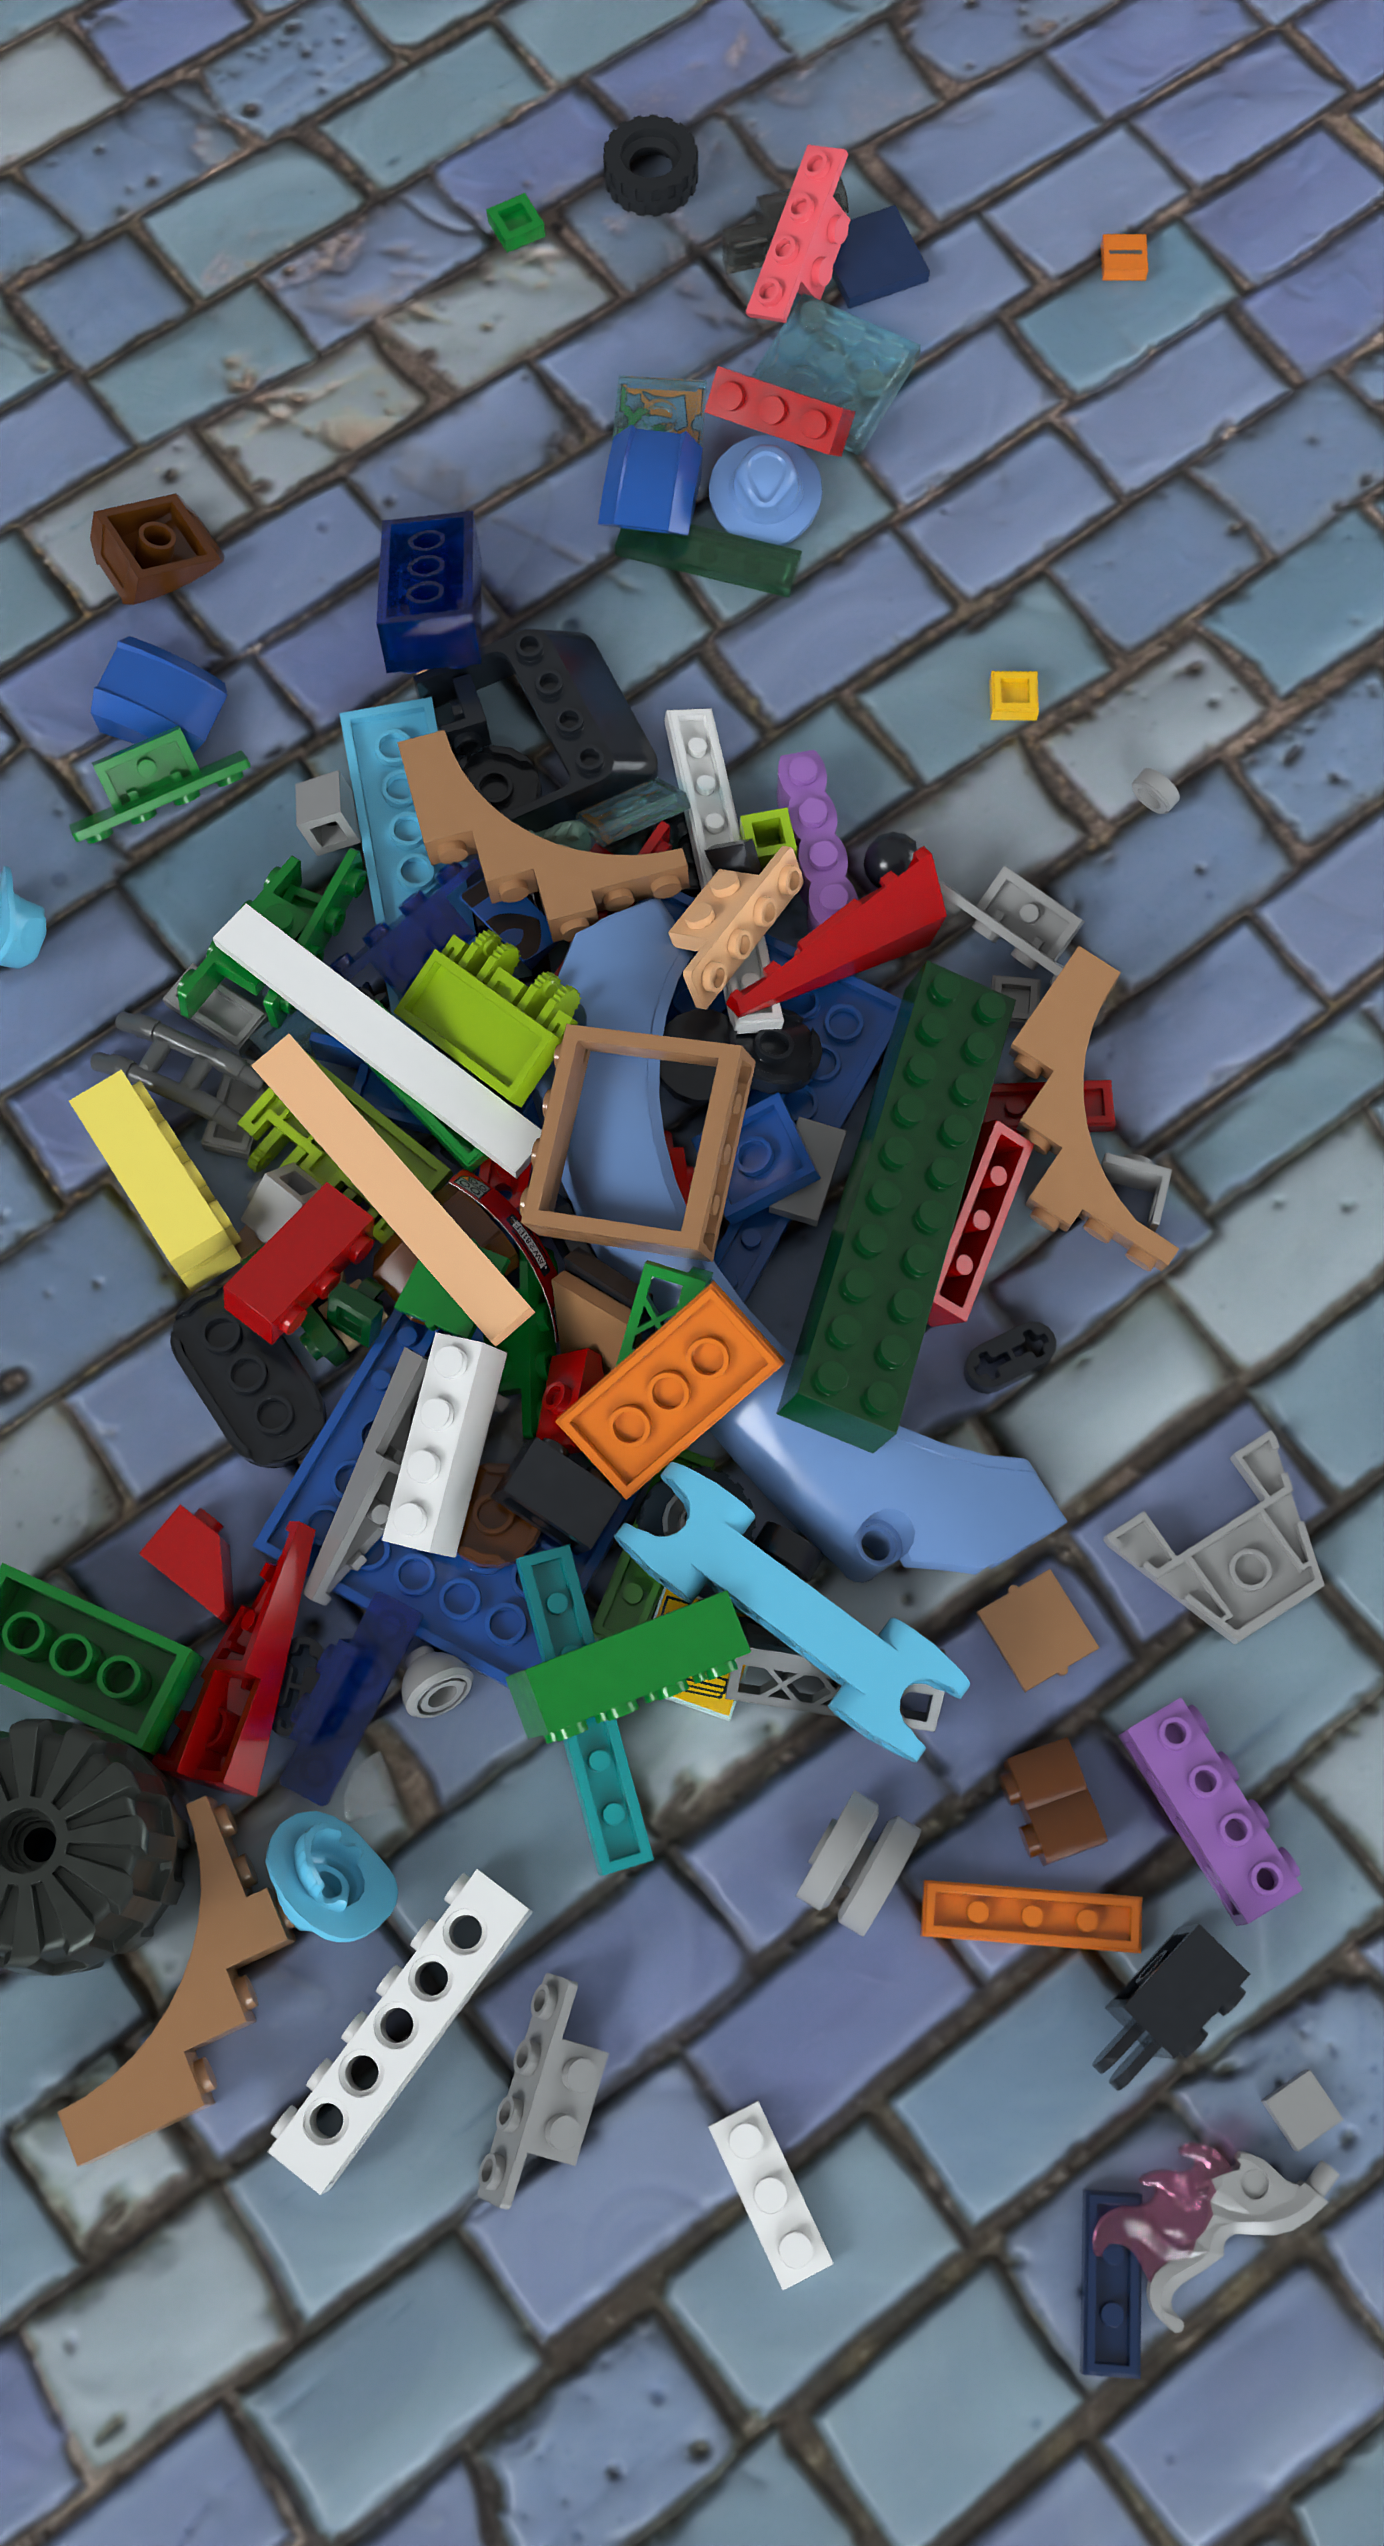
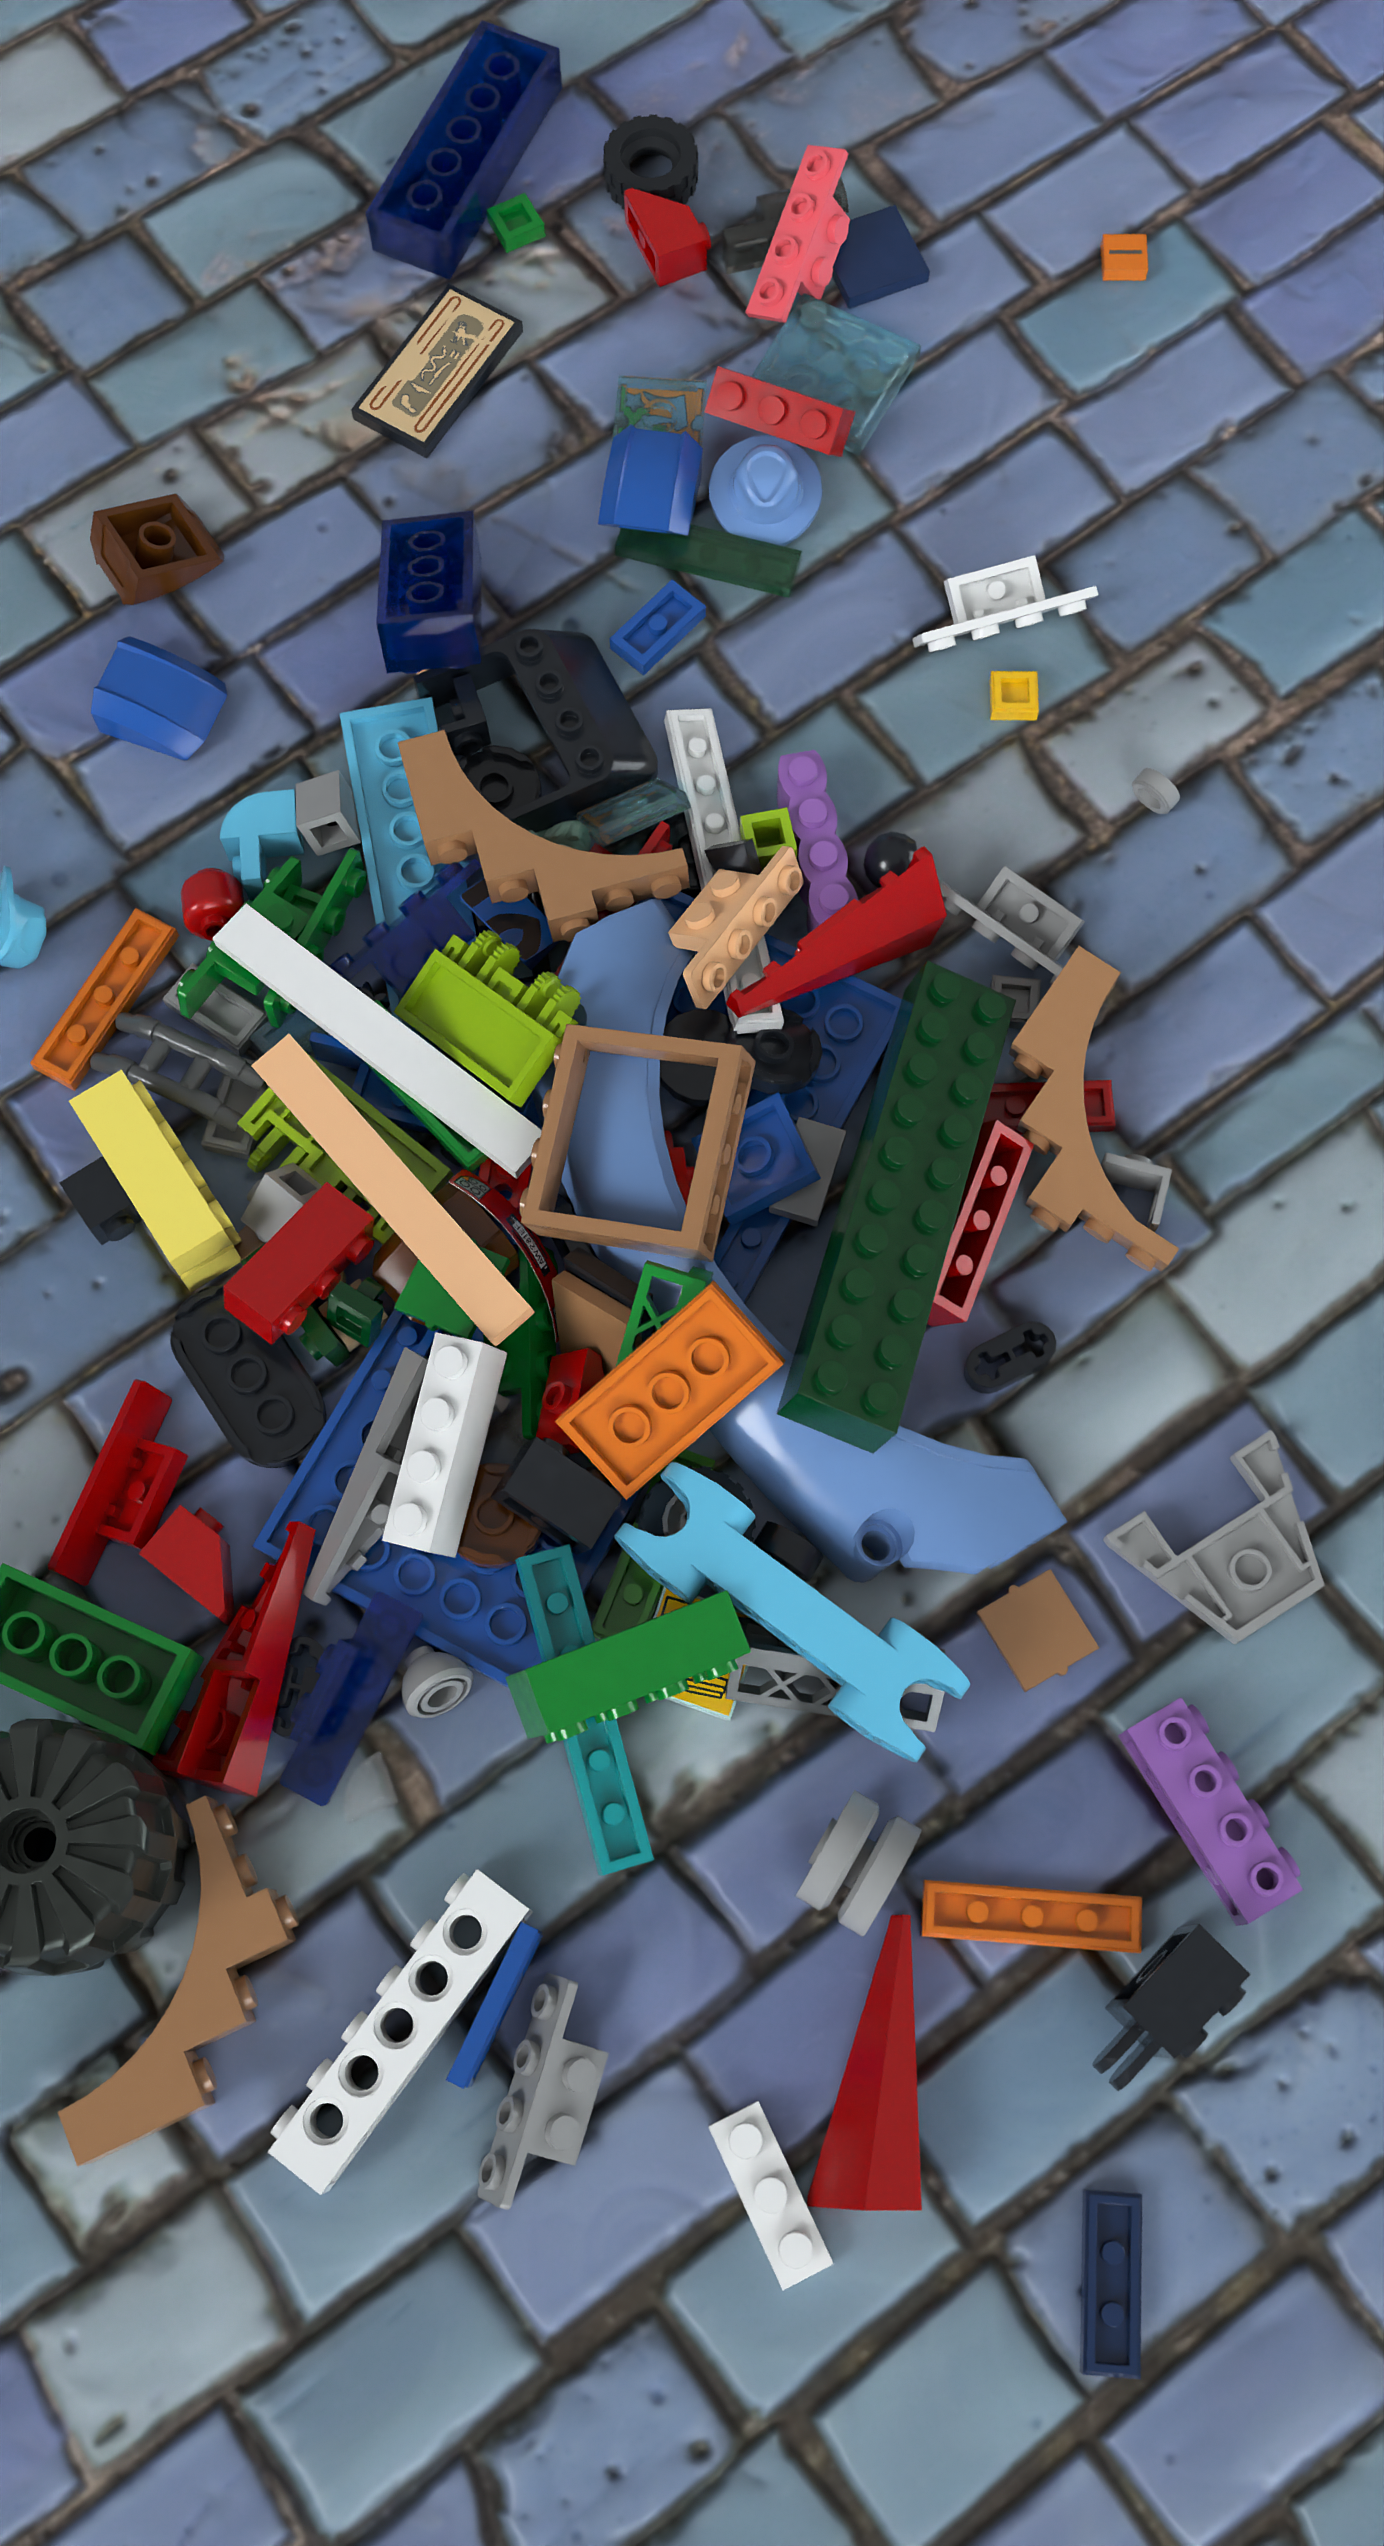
green bracket [69,725,251,844] -> none
medium azure hat [265,1811,398,1942] -> none
reddish brown brick [999,1737,1108,1867] -> none
piece [1092,2142,1340,2333] -> none
light grey tile [1261,2069,1344,2151] -> none
none -> orange tile [30,908,179,1091]
none -> red bracket [48,1379,188,1586]
none -> black brick [60,1156,143,1245]
none -> red head [181,868,244,941]
none -> medium azure brick [220,789,304,901]
none -> tile [351,284,523,458]
none -> clear blue brick [366,20,562,280]
none -> blue tile [446,1922,543,2089]
none -> blue plate [609,580,706,676]
none -> red slope [624,188,711,287]
none -> red wedge [807,1915,922,2211]
none -> white bracket [912,555,1098,653]

